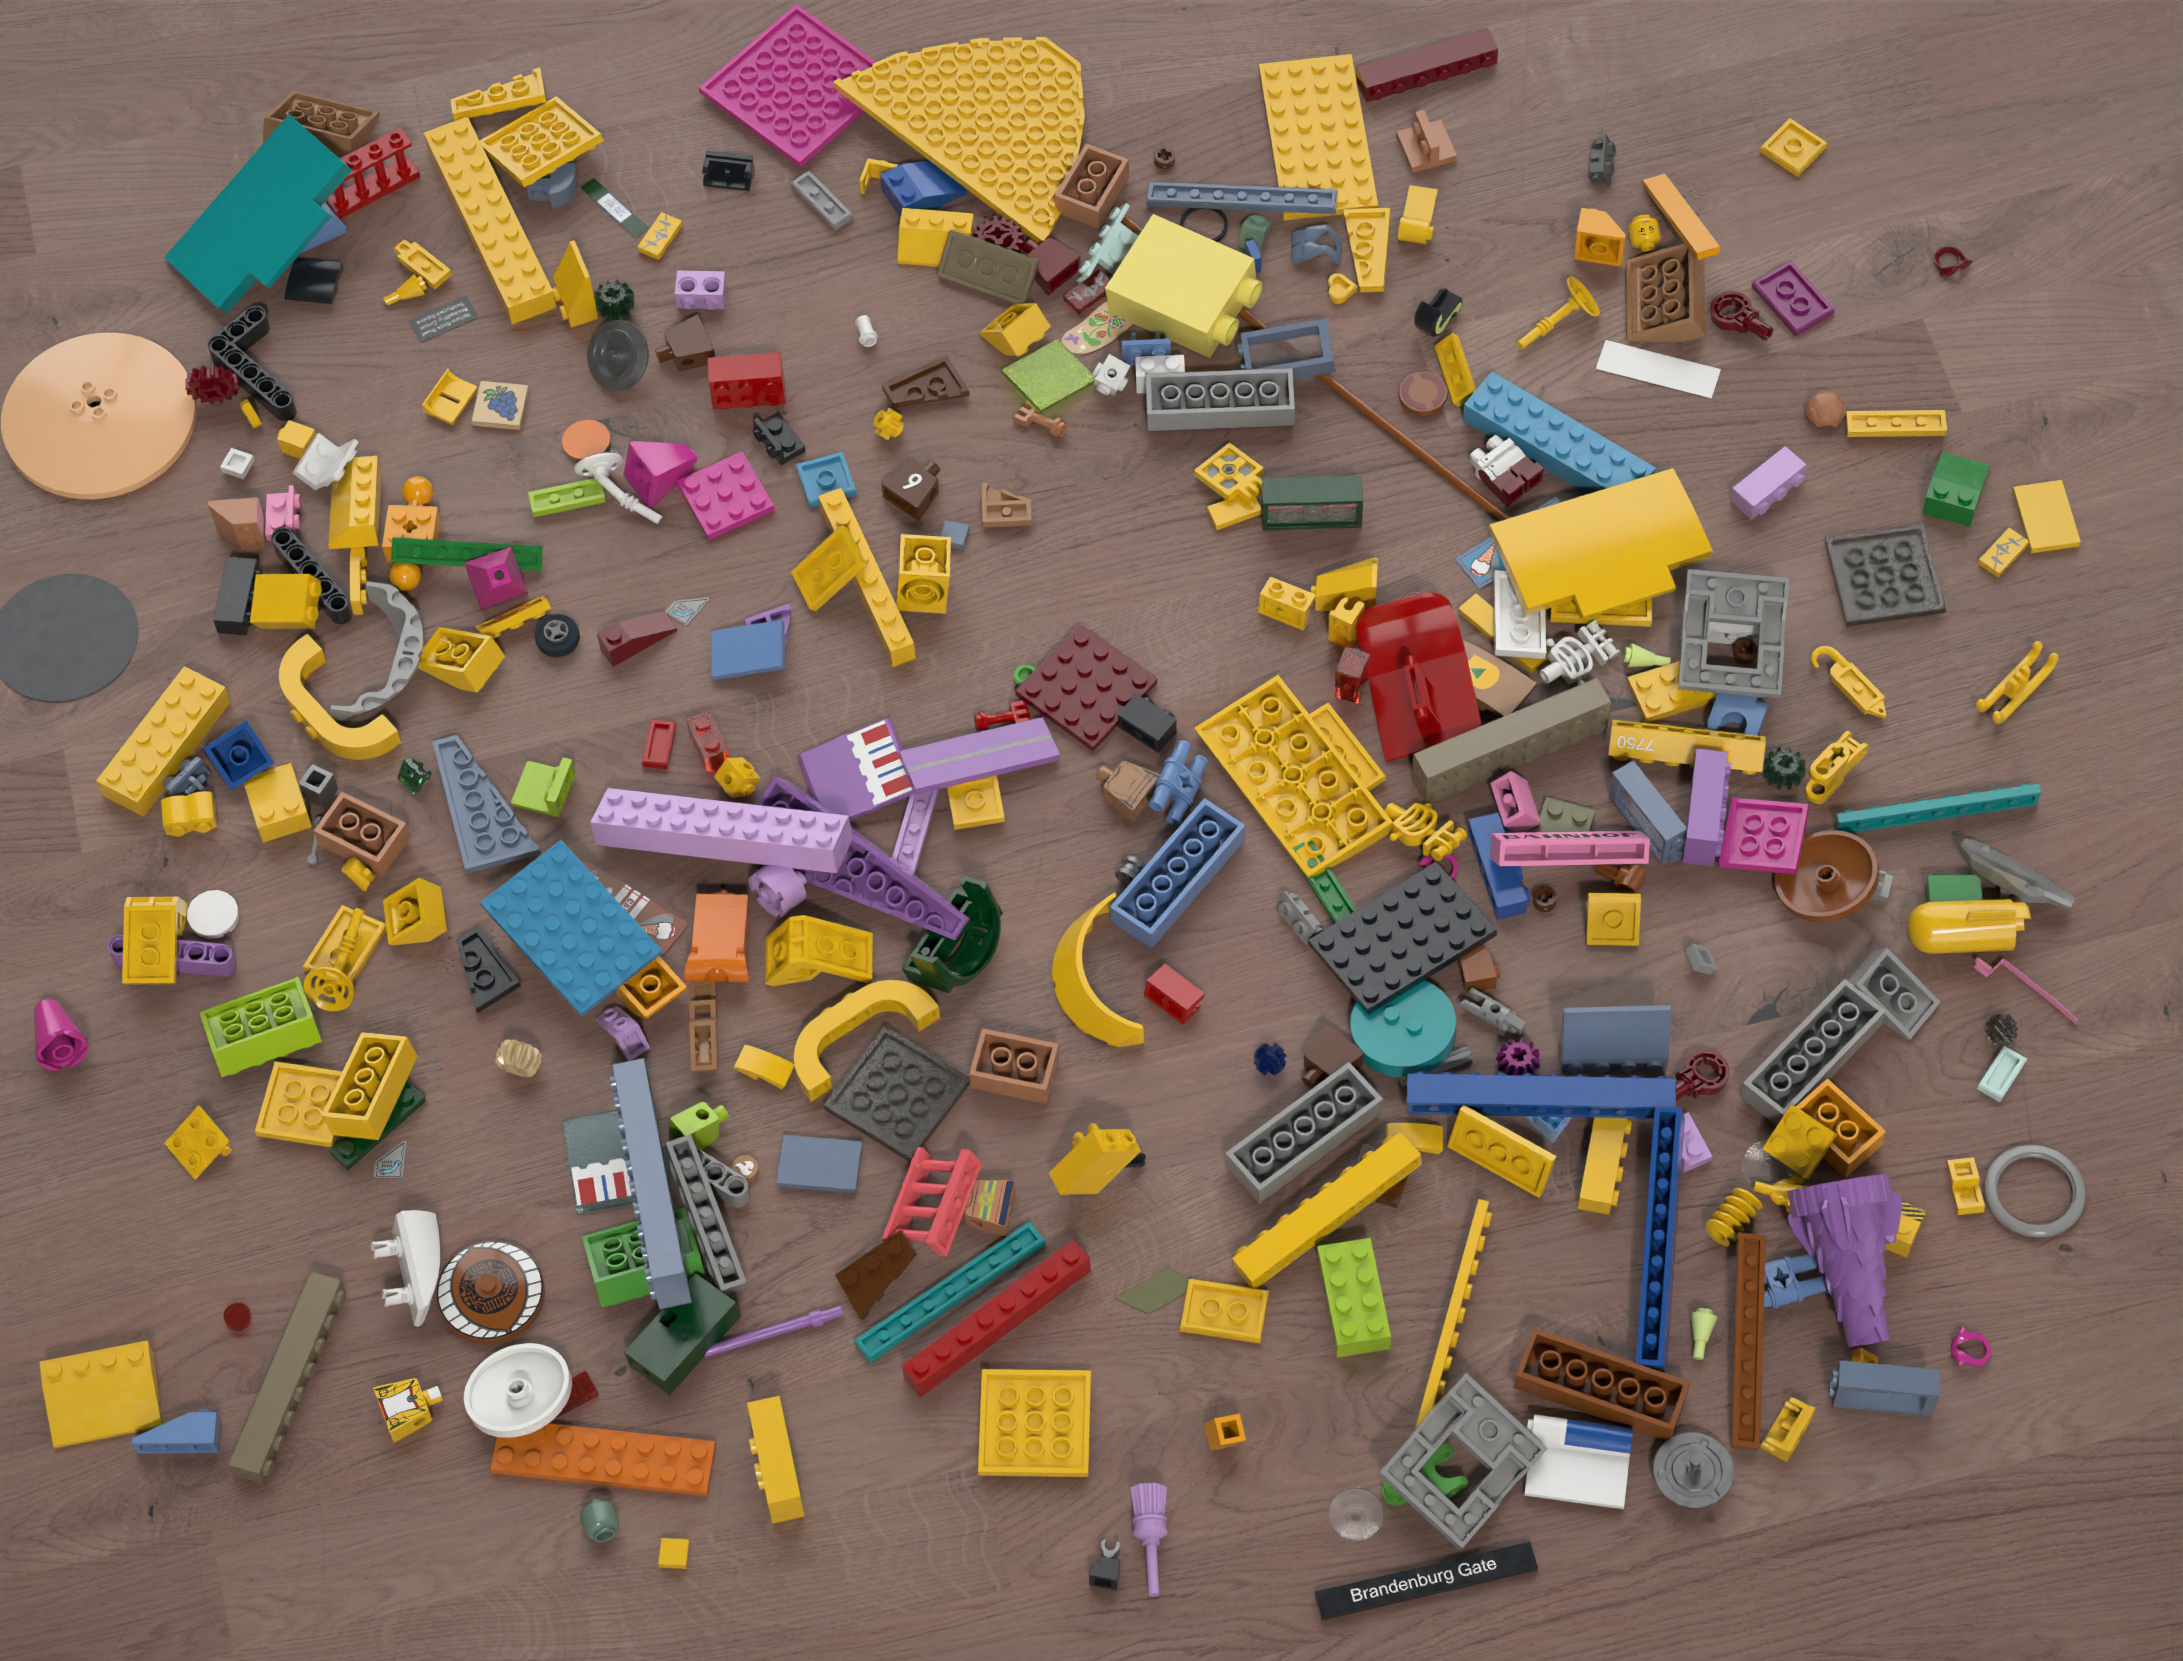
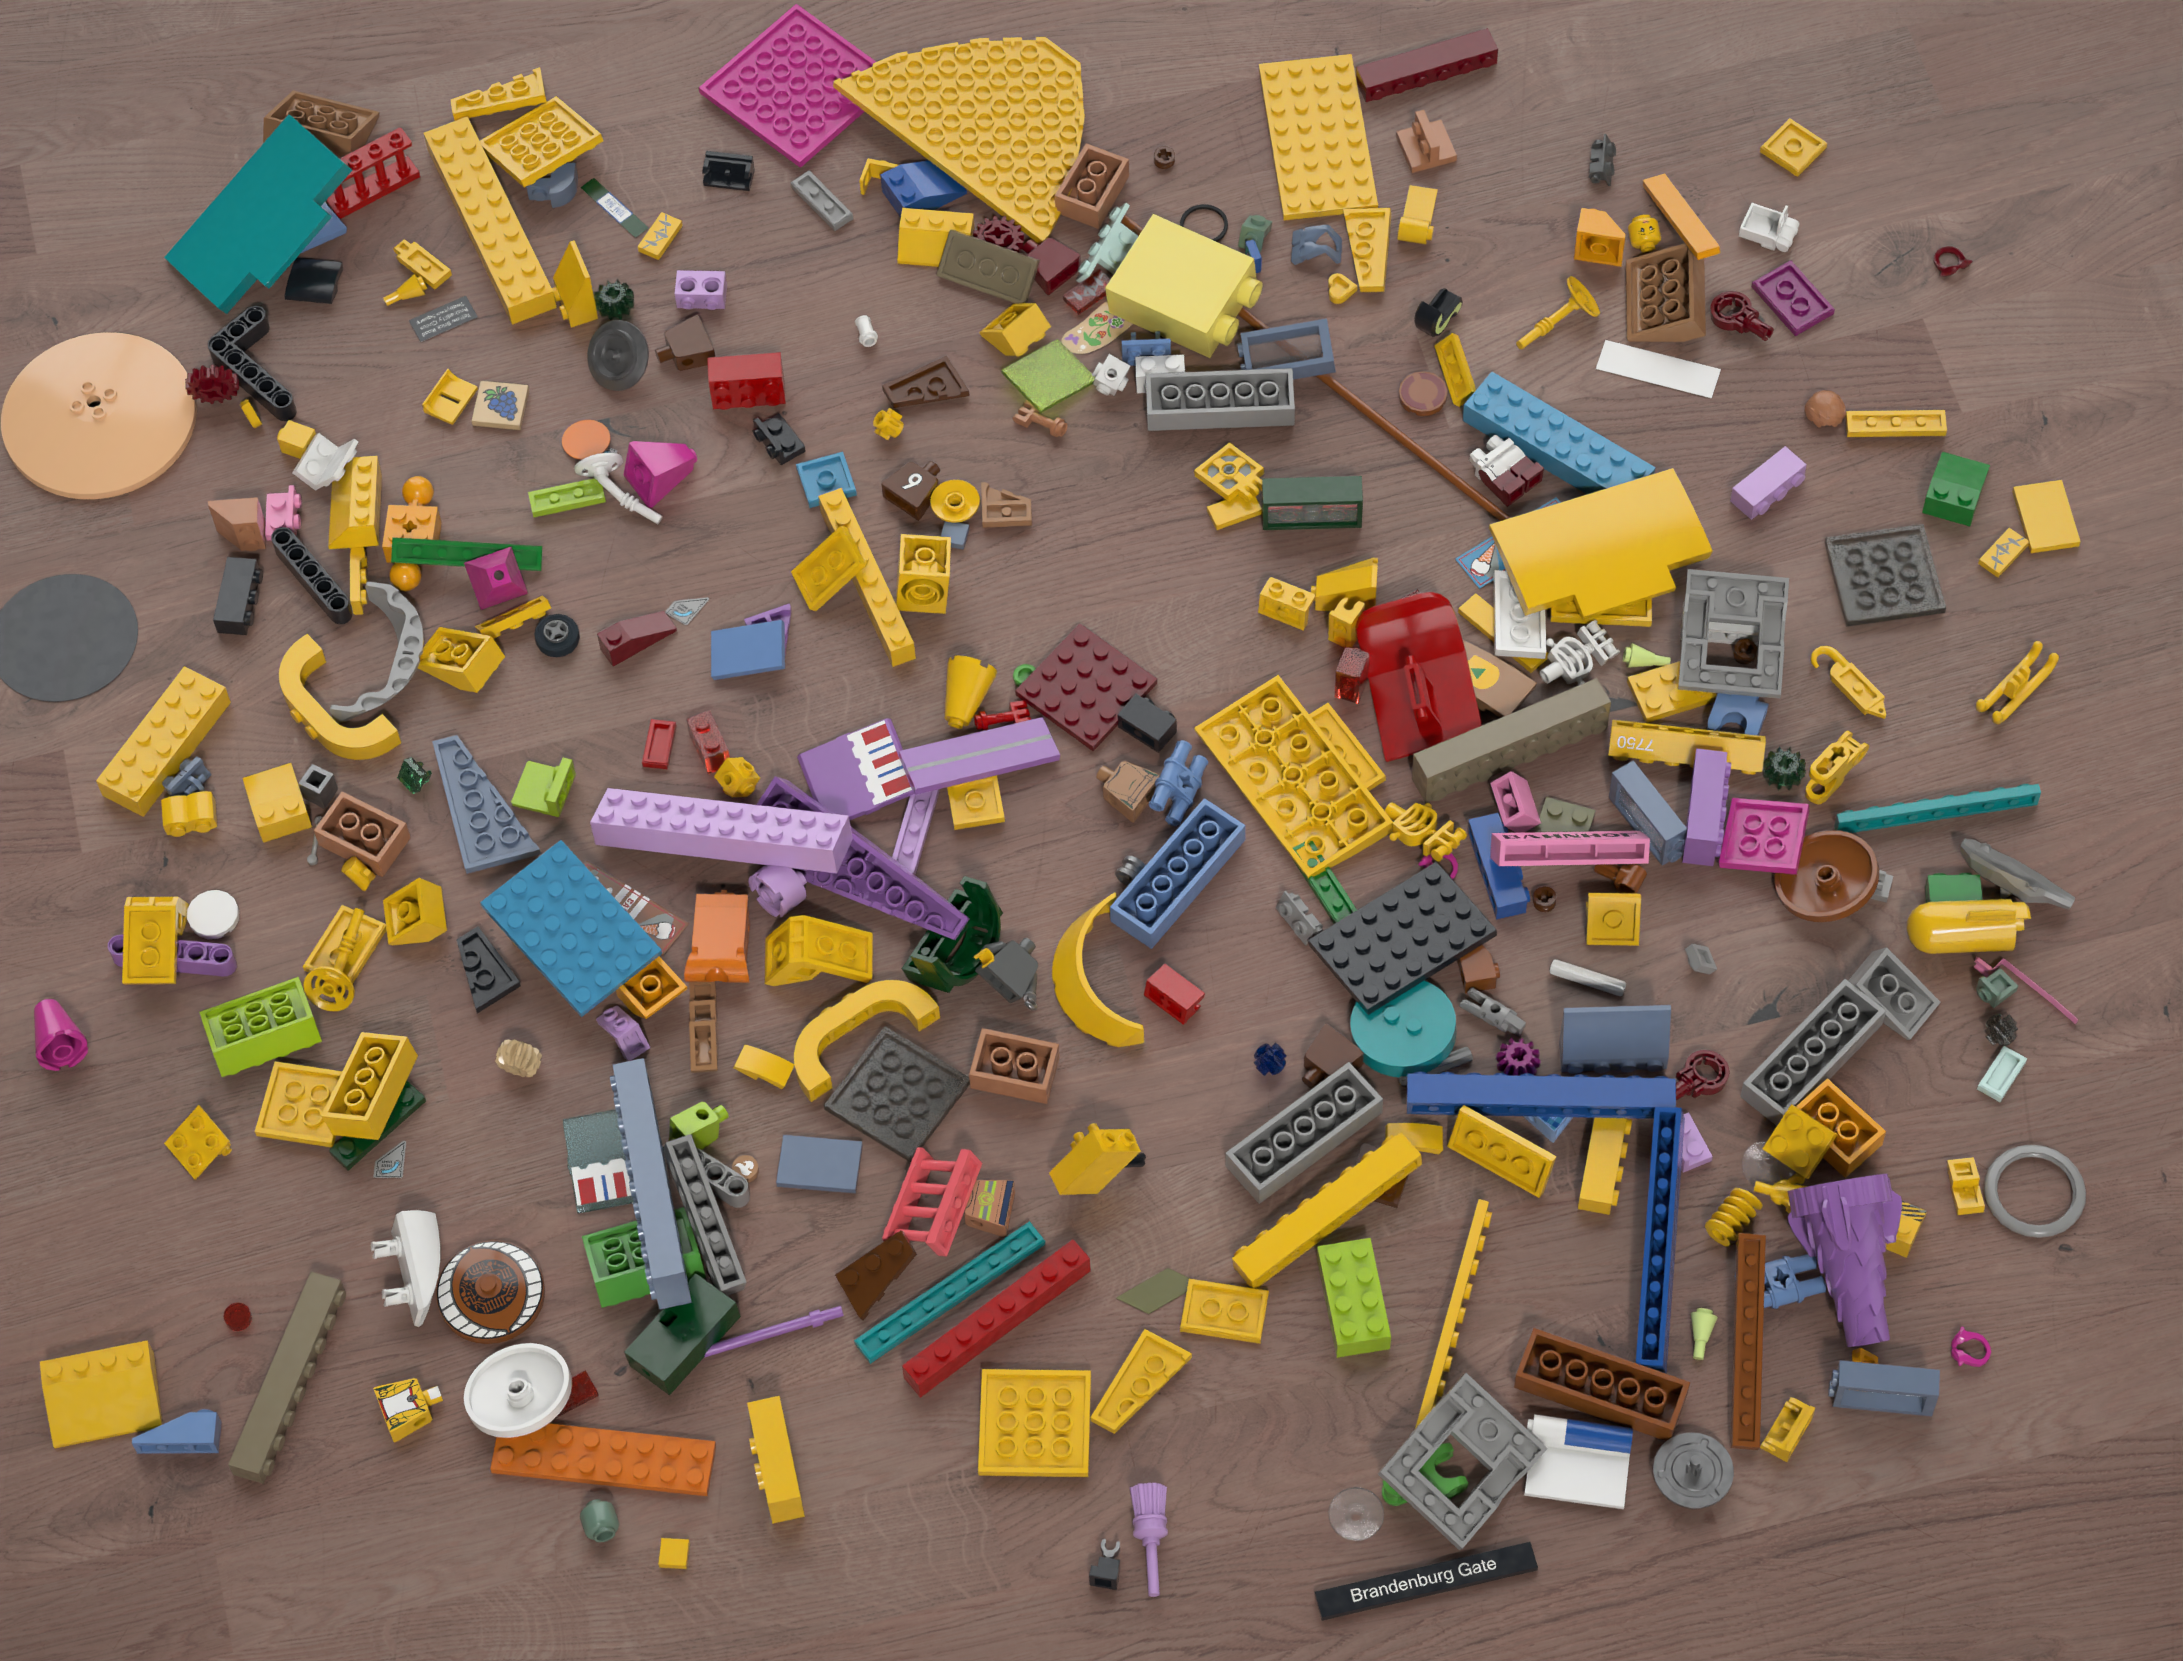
blue slope [201,720,274,791] -> none
white plate [220,448,255,480] -> none
yellow brick [250,574,322,629] -> none
dark pink plate [676,451,775,541] -> none
sand blue tile [1146,182,1338,214] -> none
light orange brick [1204,1413,1246,1451] -> none
none -> yellow dish [930,480,980,523]
none -> yellow cone [944,655,997,729]
none -> dark grey torso [974,938,1039,1011]
none -> yellow wing [1090,1329,1192,1434]
none -> white axle [1550,959,1626,996]
none -> white piece [1739,203,1799,252]
none -> sand green bracket [1976,968,2018,1008]

